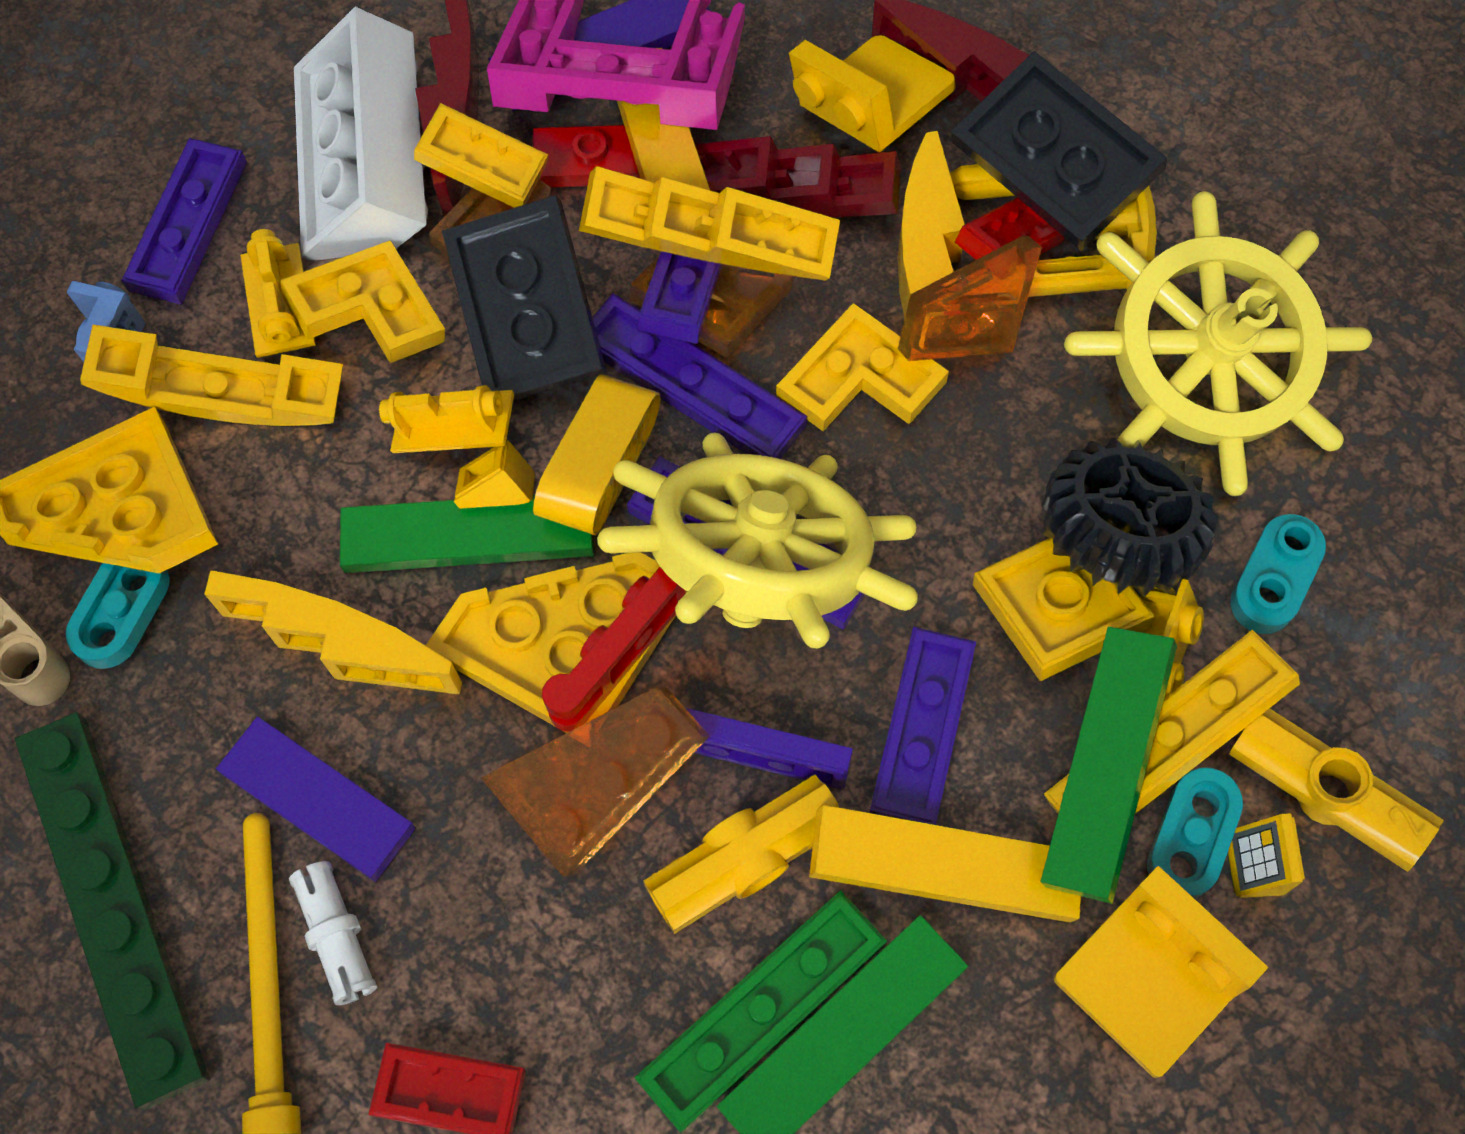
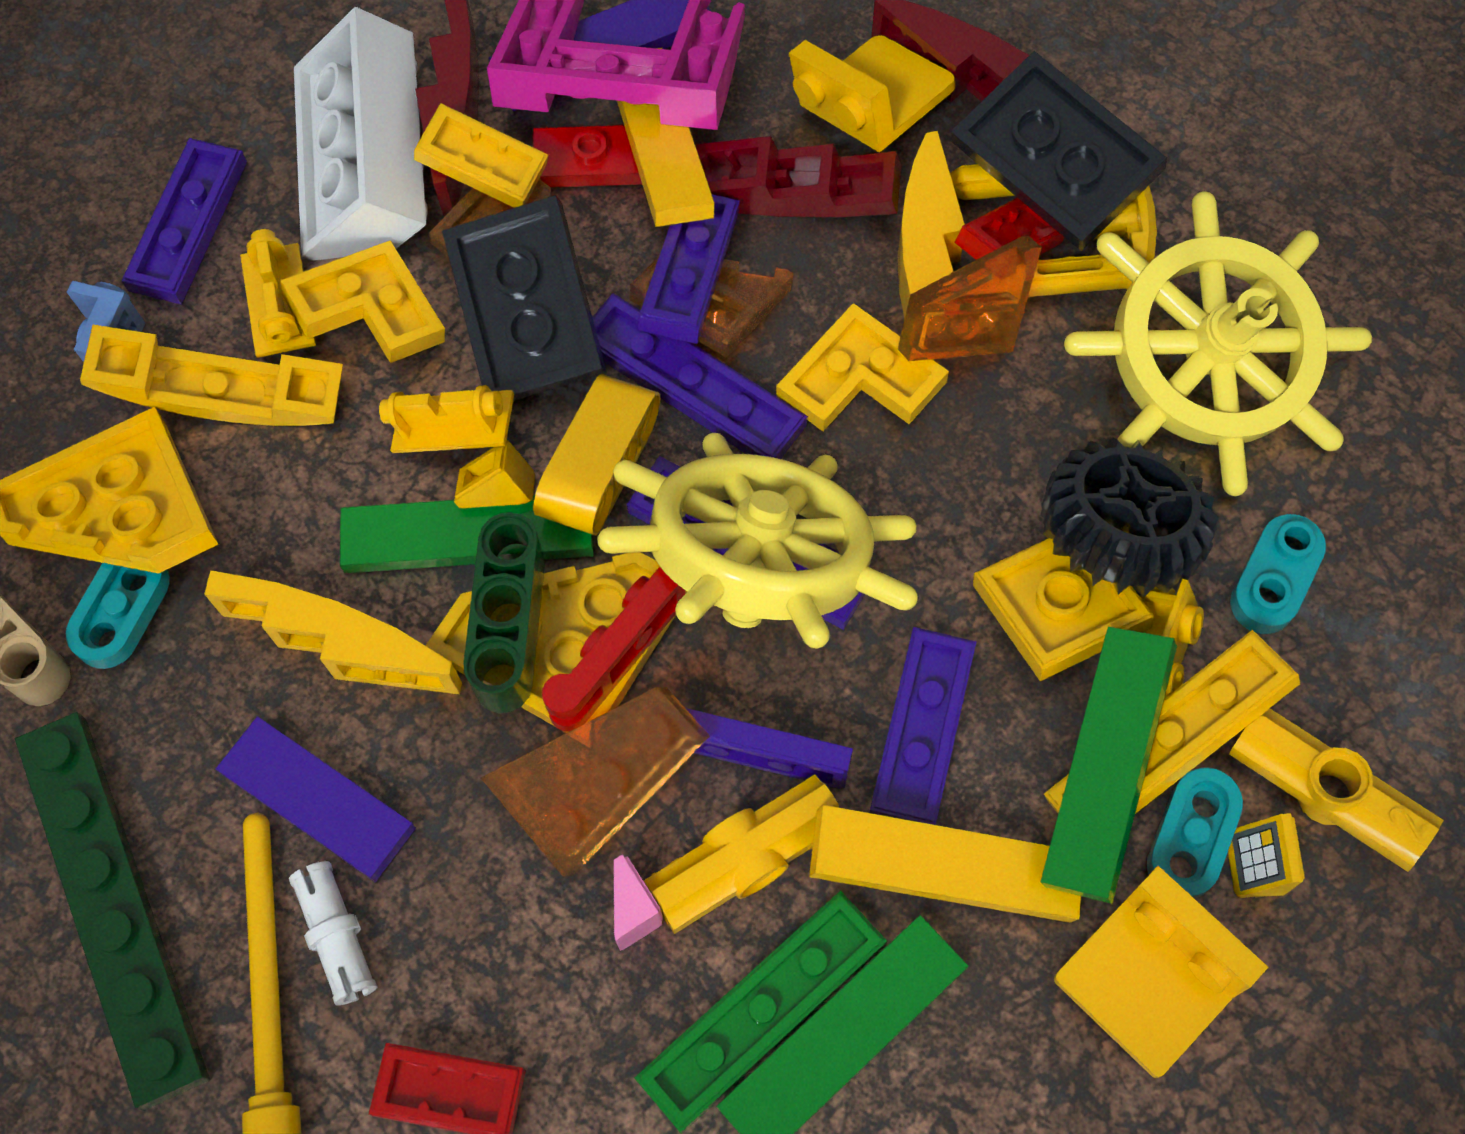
yellow slope [579,166,840,281] -> none
none -> dark green beam [463,512,545,713]
none -> bright pink slope [614,854,664,951]

